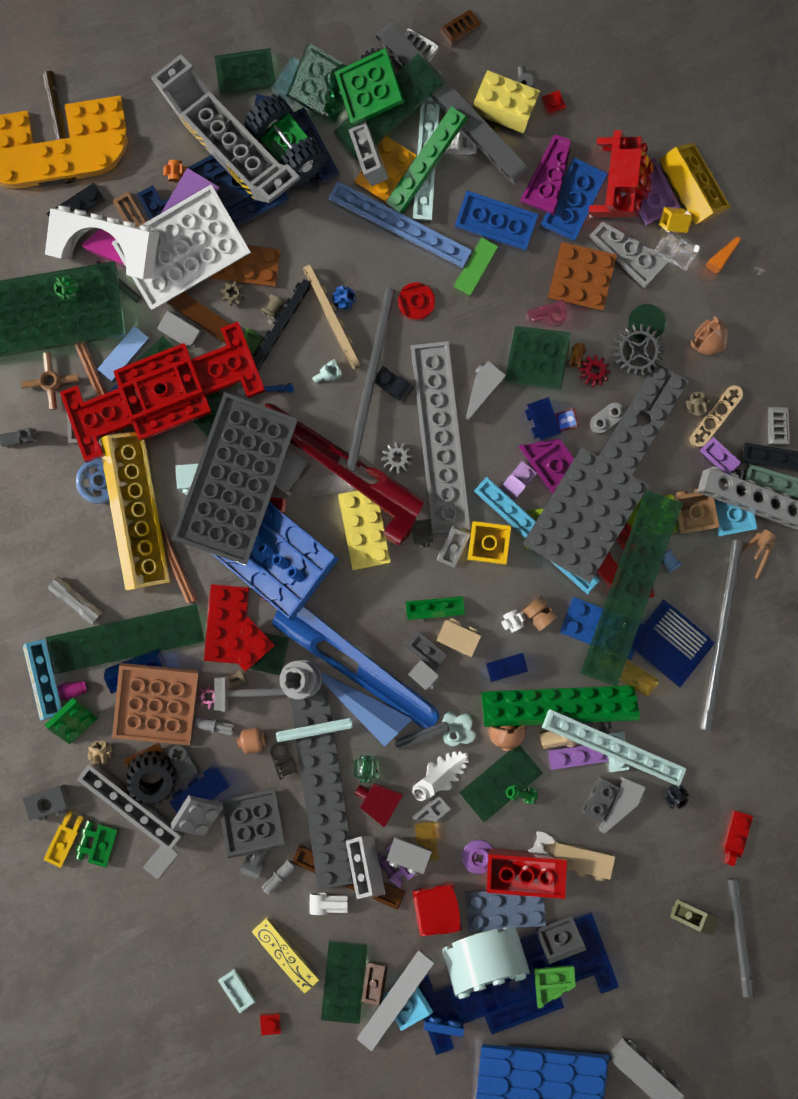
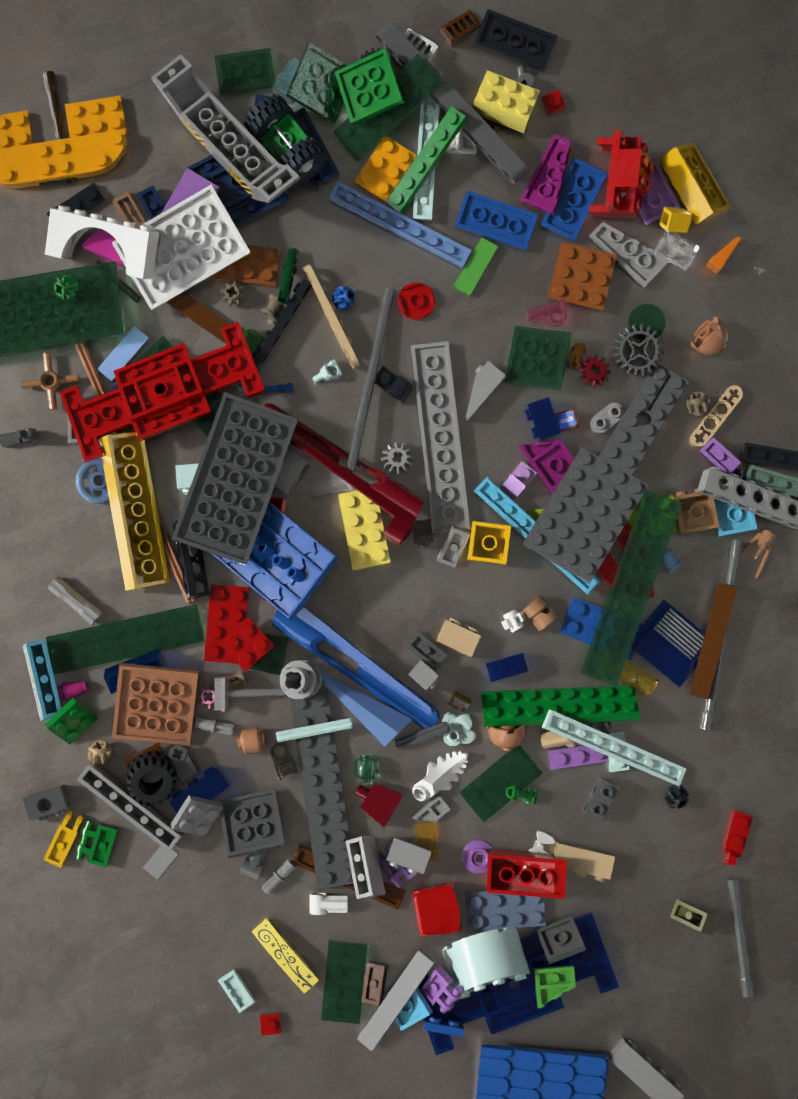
light grey hinge [157,311,204,349] -> none
orange gear [163,160,187,183] -> none
light grey slope [349,122,389,186] -> none
green plate [405,596,465,620] -> none
light grey slope [599,776,646,833] -> none
light grey slope [767,407,790,446] -> none
none -> black fence [173,521,210,599]
none -> dark green pin [277,248,300,304]
none -> medium lavender plate [420,966,463,1013]
none -> dark brown slope [447,691,472,712]
none -> black plate [474,9,557,73]
none -> reddish brown tile [689,583,738,699]

